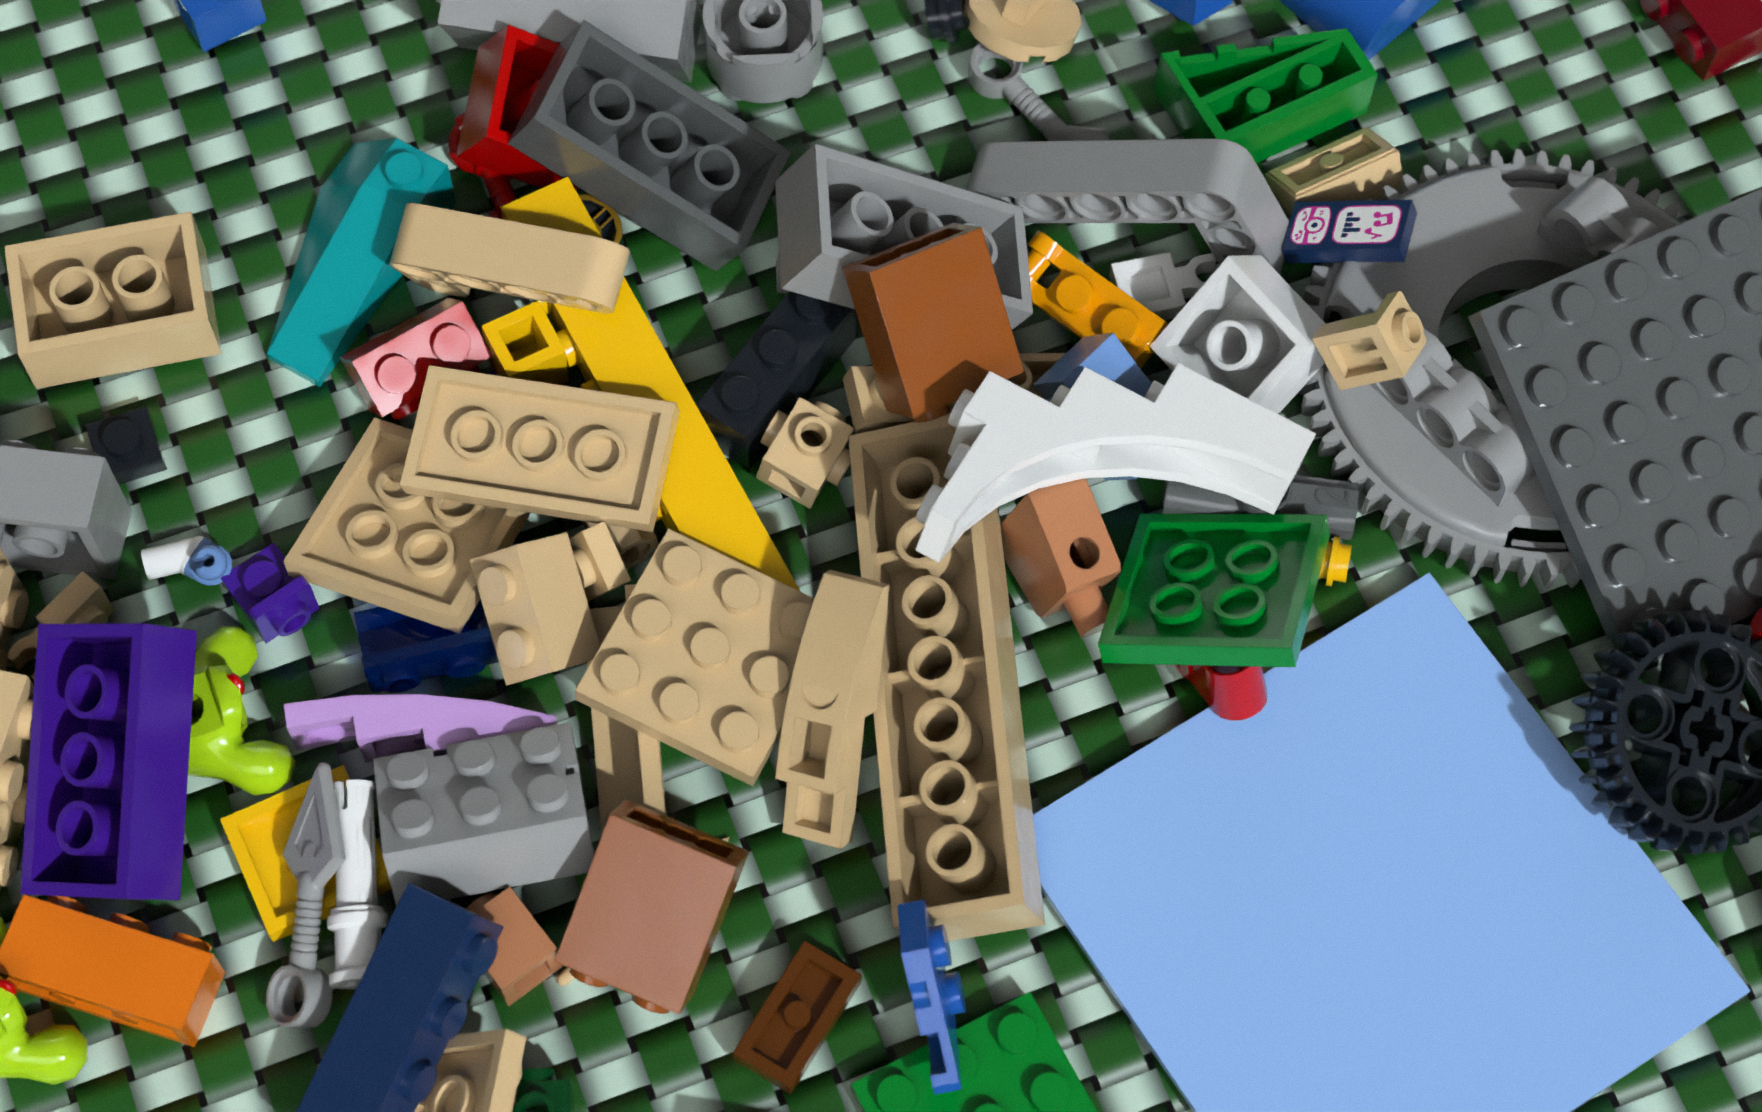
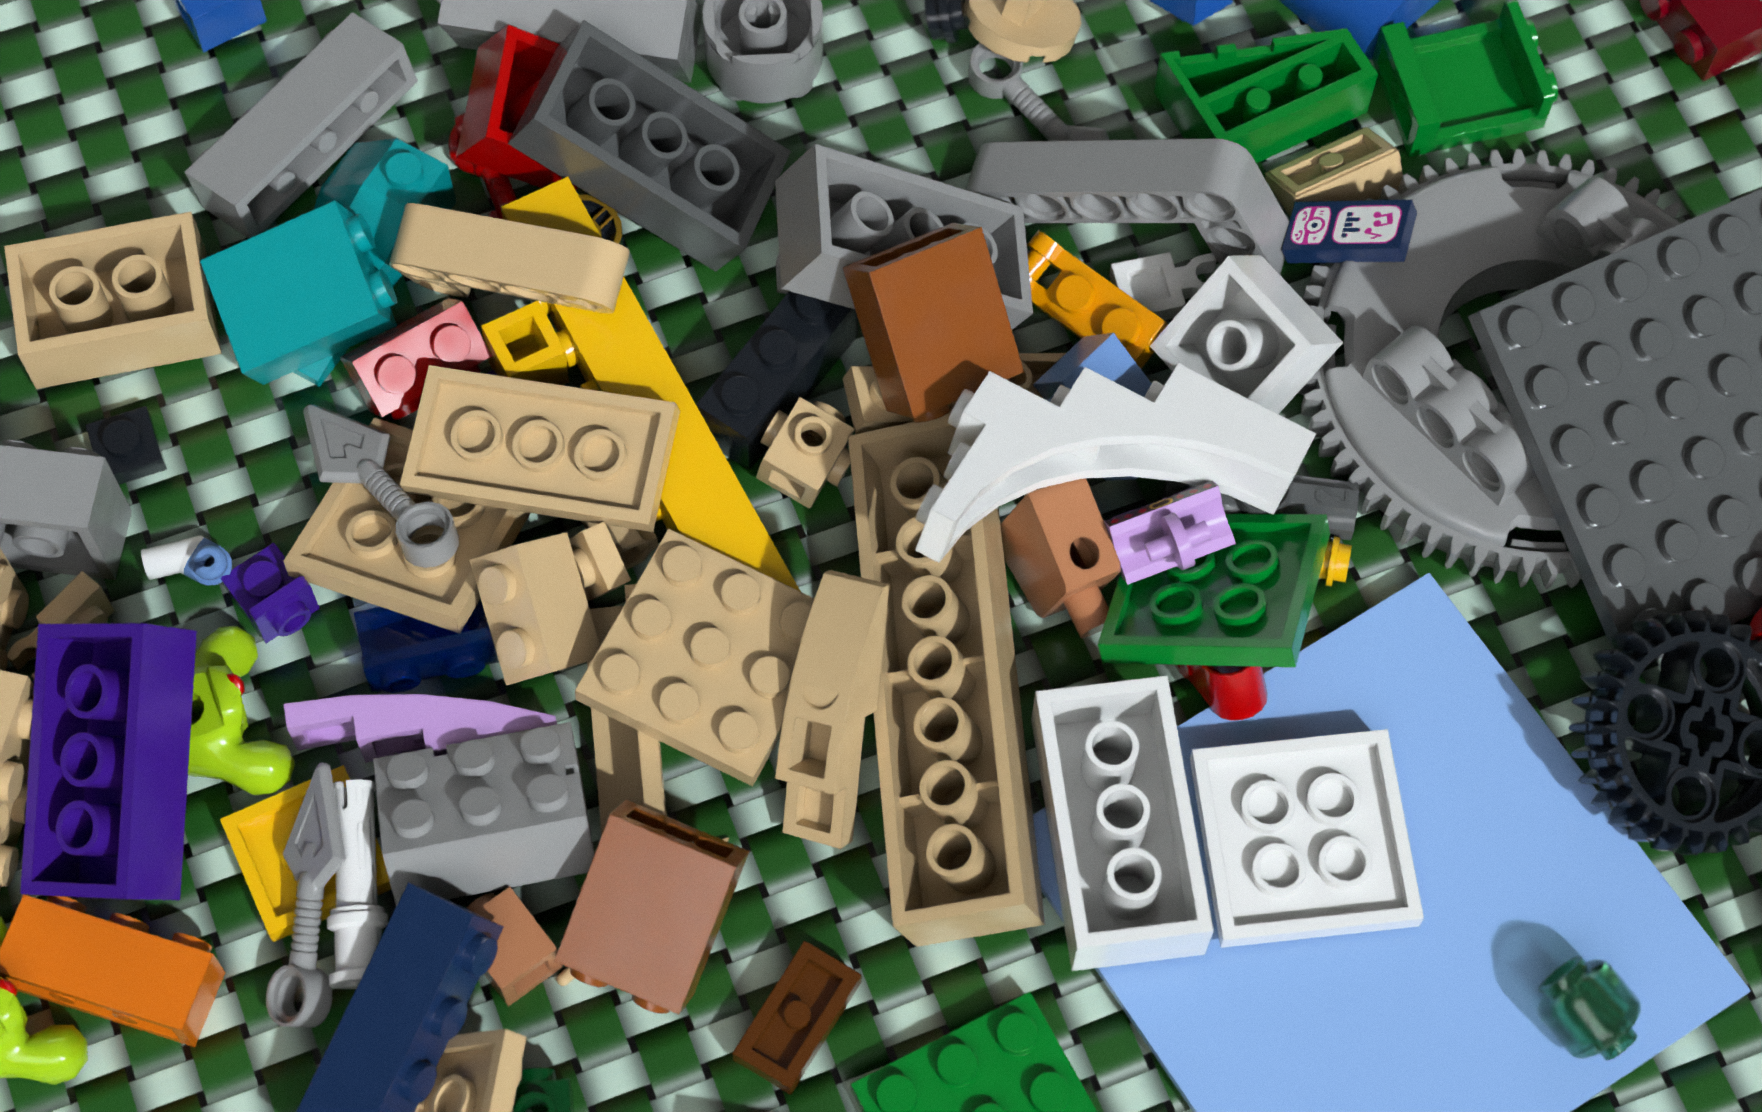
blue wing [897,899,966,1095] -> none
tan bracket [1312,291,1427,390] -> none
none -> light grey brick [185,12,418,239]
none -> teal brick [200,200,397,385]
none -> light grey piece [303,404,459,568]
none -> white brick [1031,676,1214,971]
none -> lavender hips [1104,480,1236,585]
none -> white plate [1190,729,1424,948]
none -> green panel [1372,0,1558,157]
none -> clear green head [1538,956,1641,1061]

